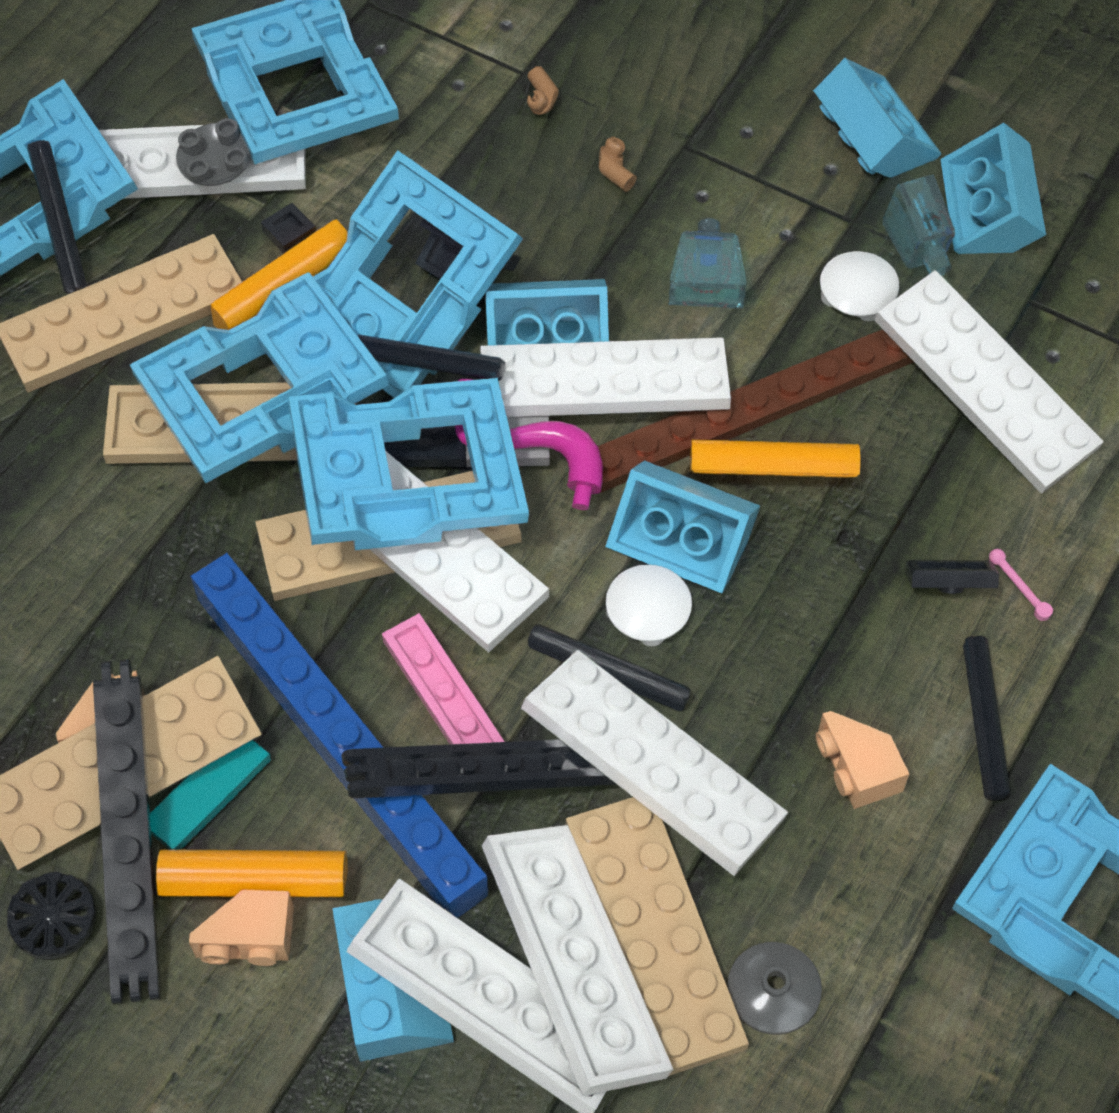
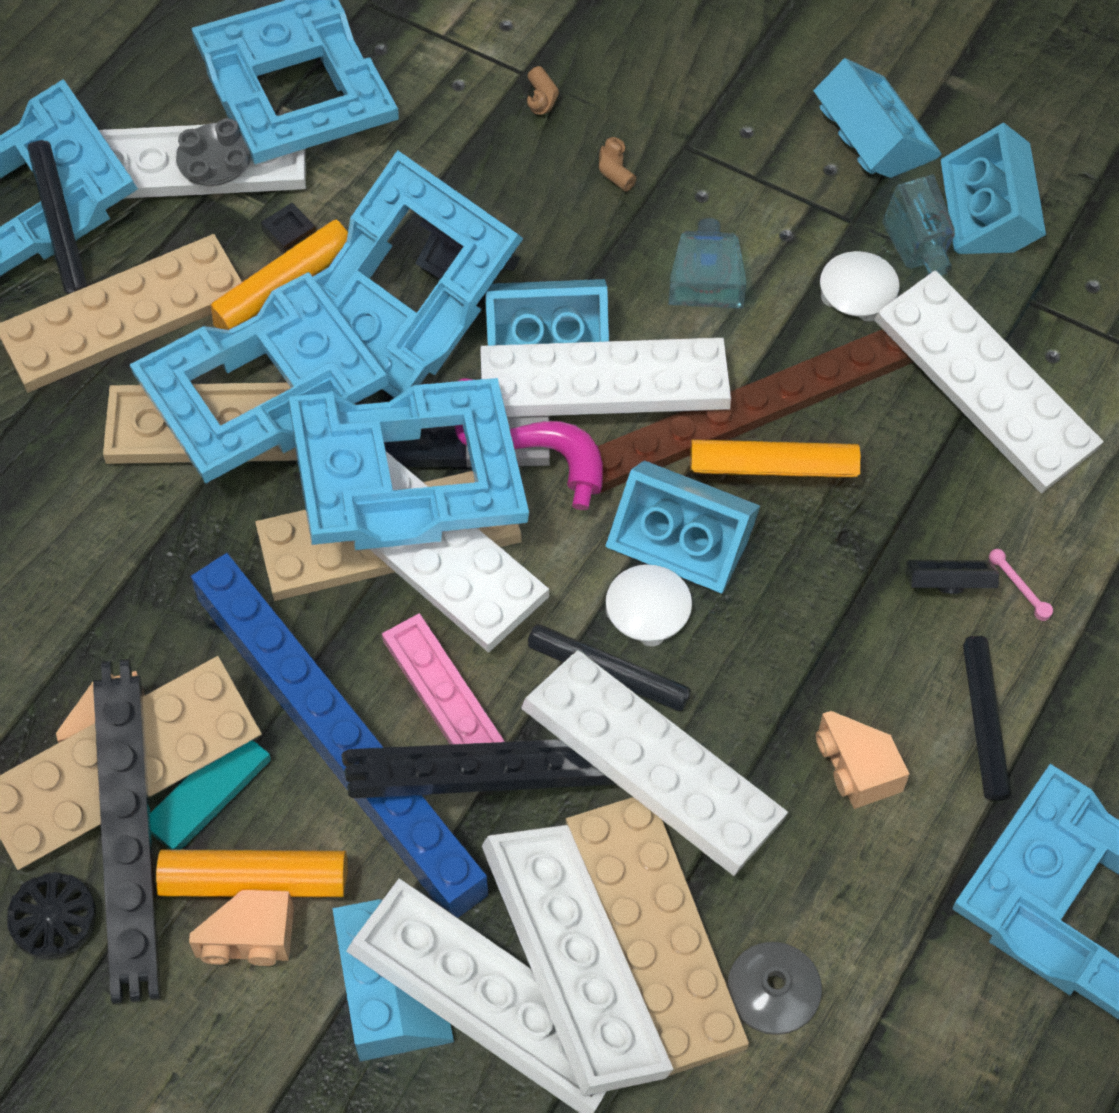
black axle [357,334,506,381] -> none

